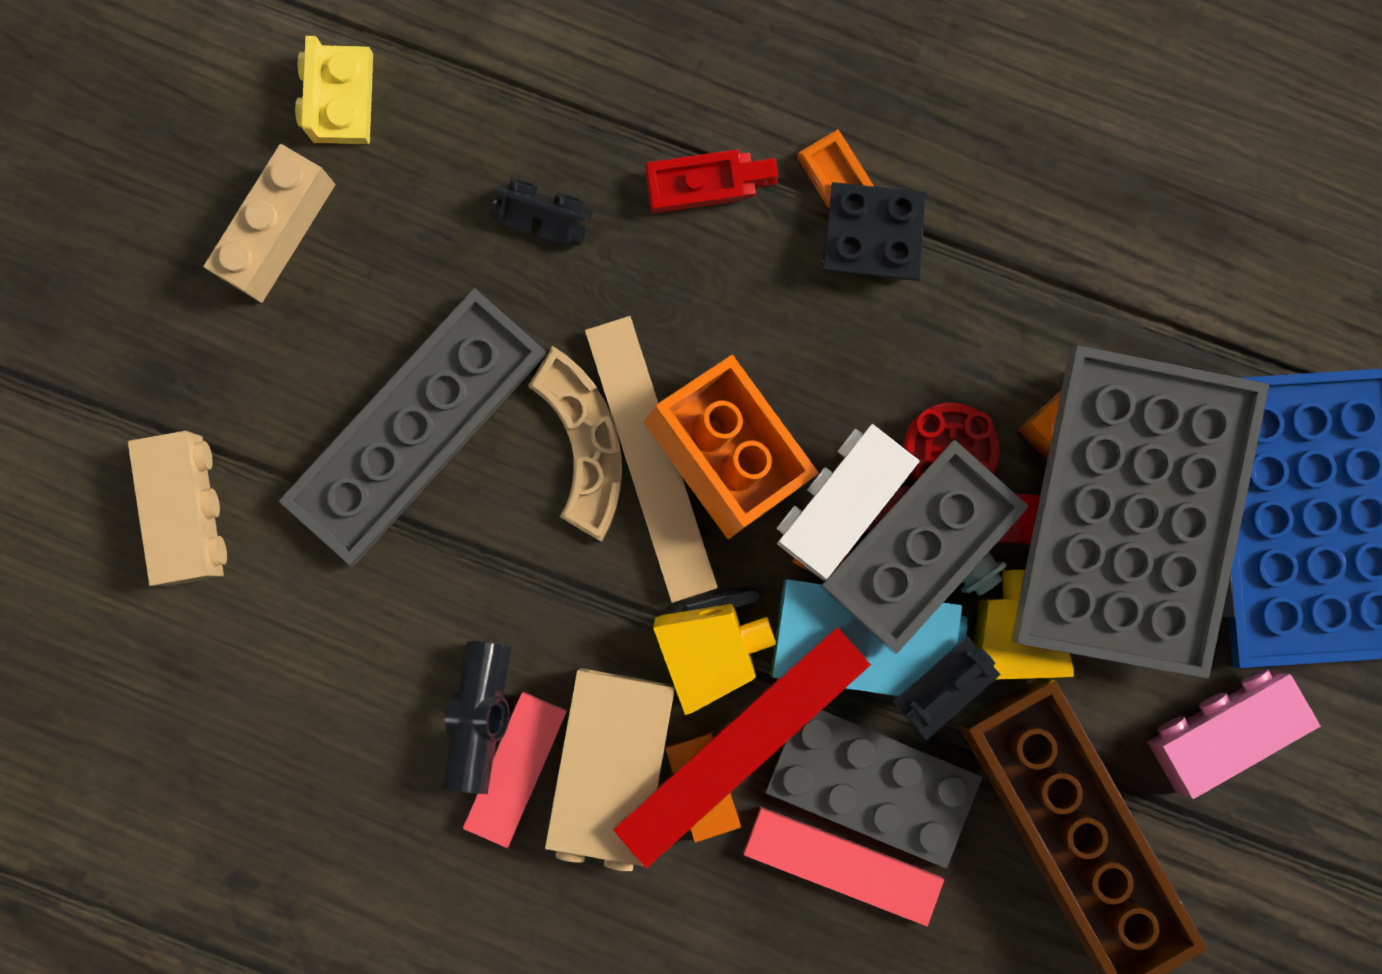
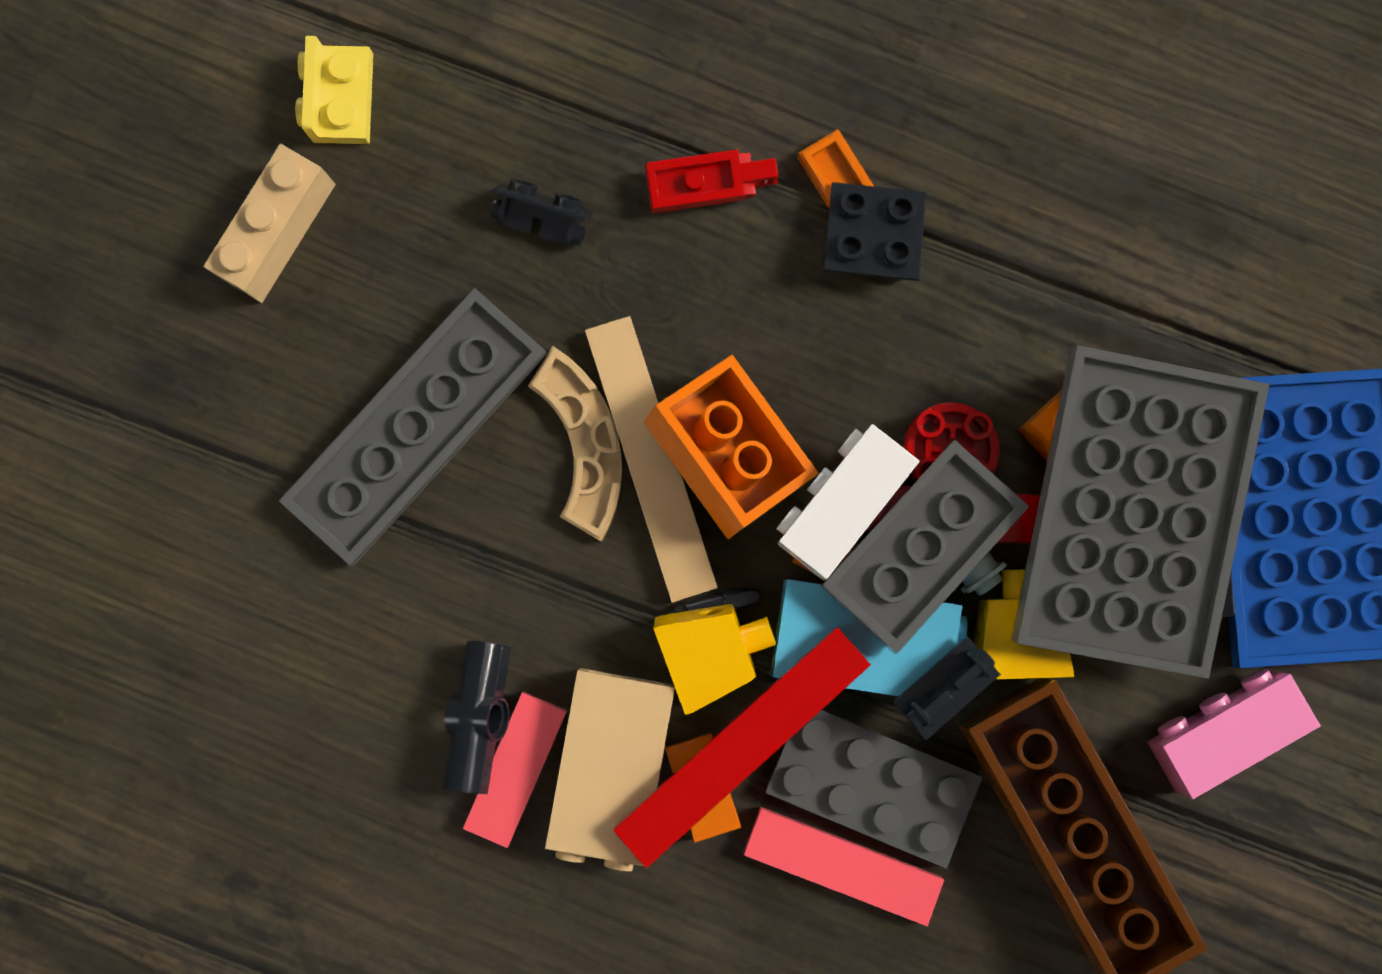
tan brick [128,431,227,586] -> none

